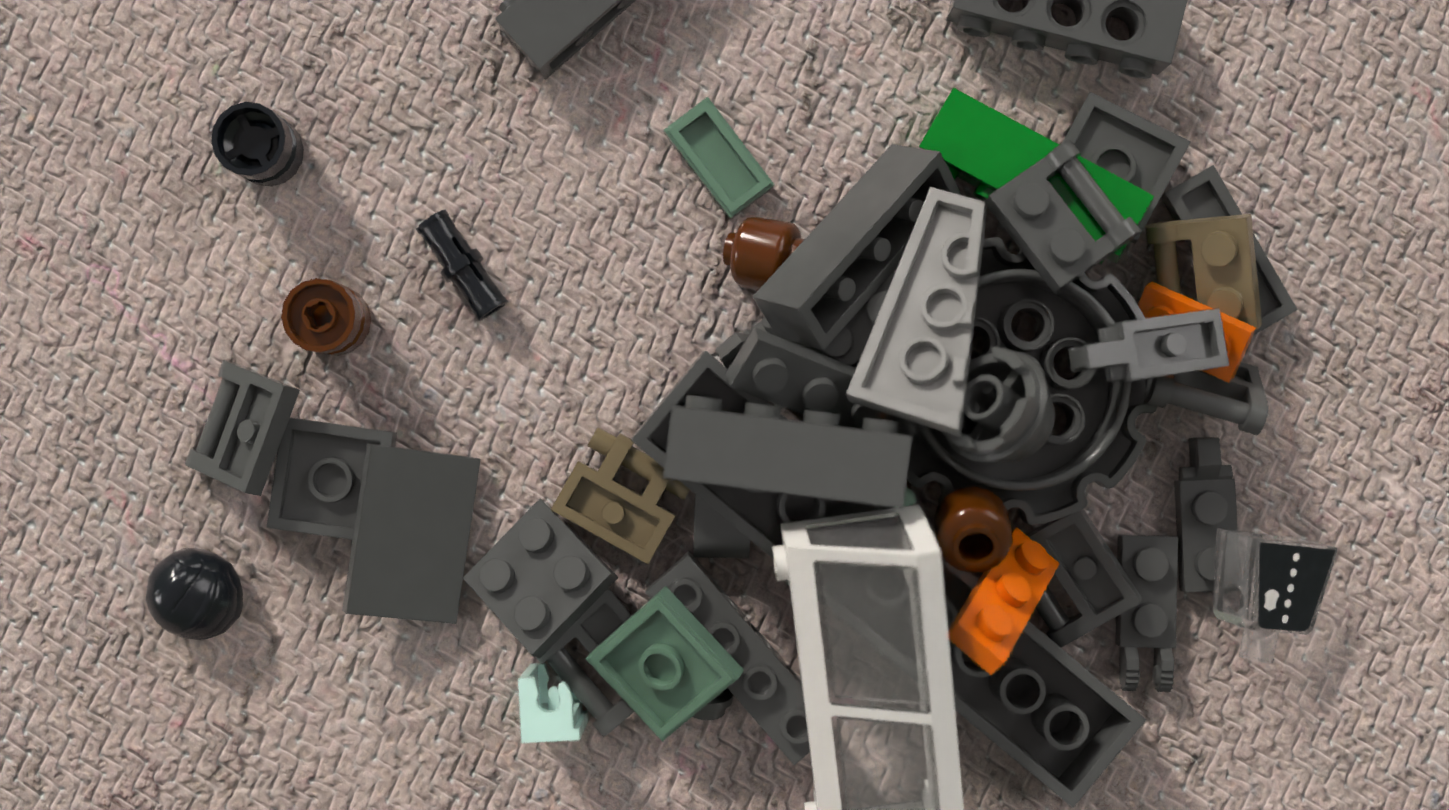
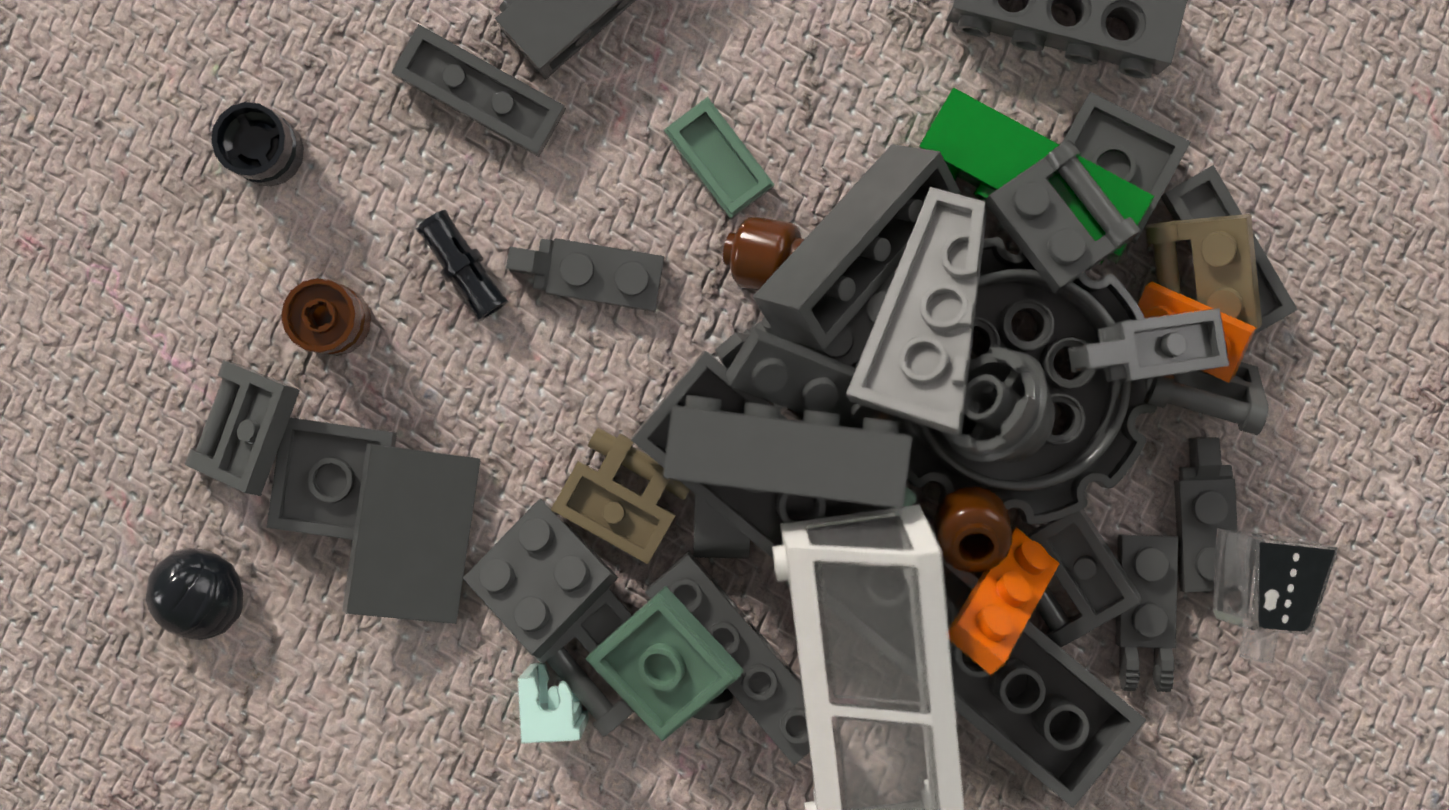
none -> dark grey plate [391,24,566,157]
none -> dark grey hinge [506,238,665,312]

